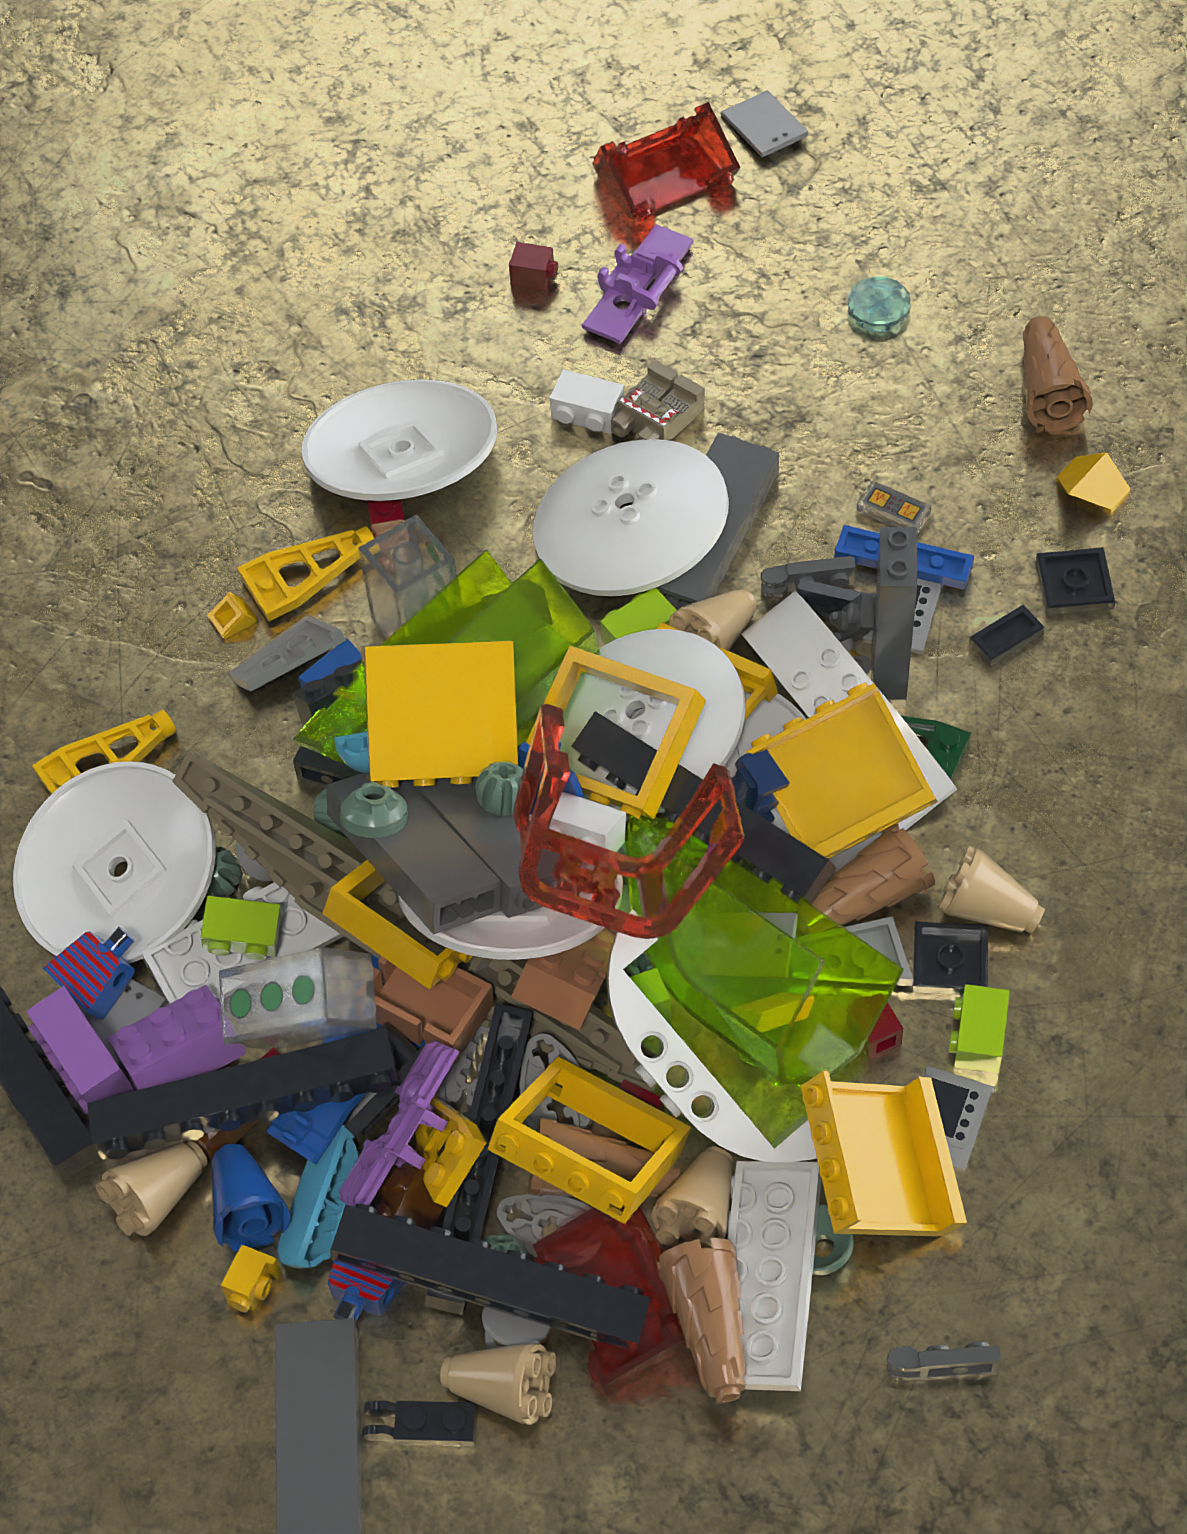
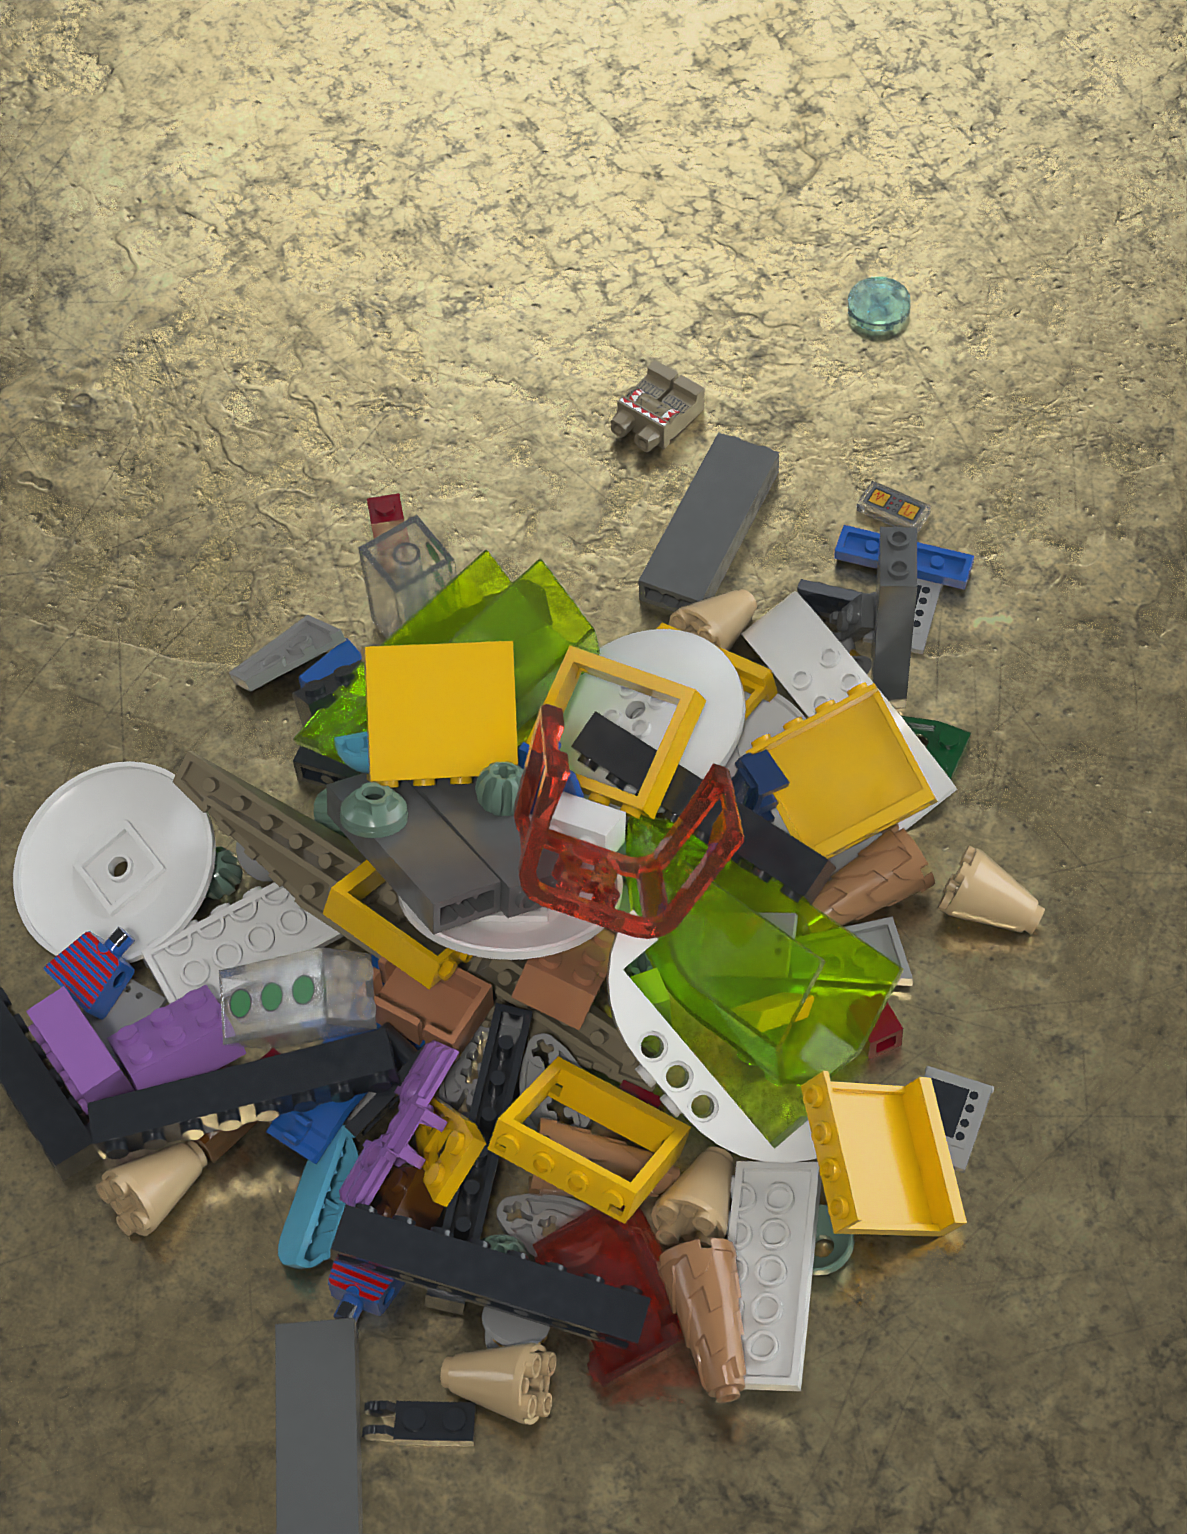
yellow plate [32,709,177,795] -> none
lime brick [200,896,281,960] -> none
yellow slope [207,592,258,639] -> none
blue cone [212,1144,291,1252] -> none
yellow brick [220,1245,281,1312] -> none
yellow plate [237,526,378,622] -> none
white dish [302,380,497,501] -> none
dark red brick [509,242,558,292] -> none
white dish [533,439,729,596] -> none
white brick [550,369,624,434] -> none
medium lavender piece [582,224,694,344] -> none
clear red windscreen [592,102,741,222] -> none
lime brick [600,588,677,645] -> none
light grey container [720,90,808,157] -> none
dark grey hinge [761,556,856,598] -> none
dark grey hinge [887,1342,1001,1381] -> none
black tile [913,921,988,995] -> none
lime brick [949,984,1010,1073] -> none
black tile [969,604,1045,667] -> none
medium nougat cone [1022,316,1093,432] -> none
black tile [1036,547,1116,615] -> none
yellow slope [1056,452,1131,514] -> none

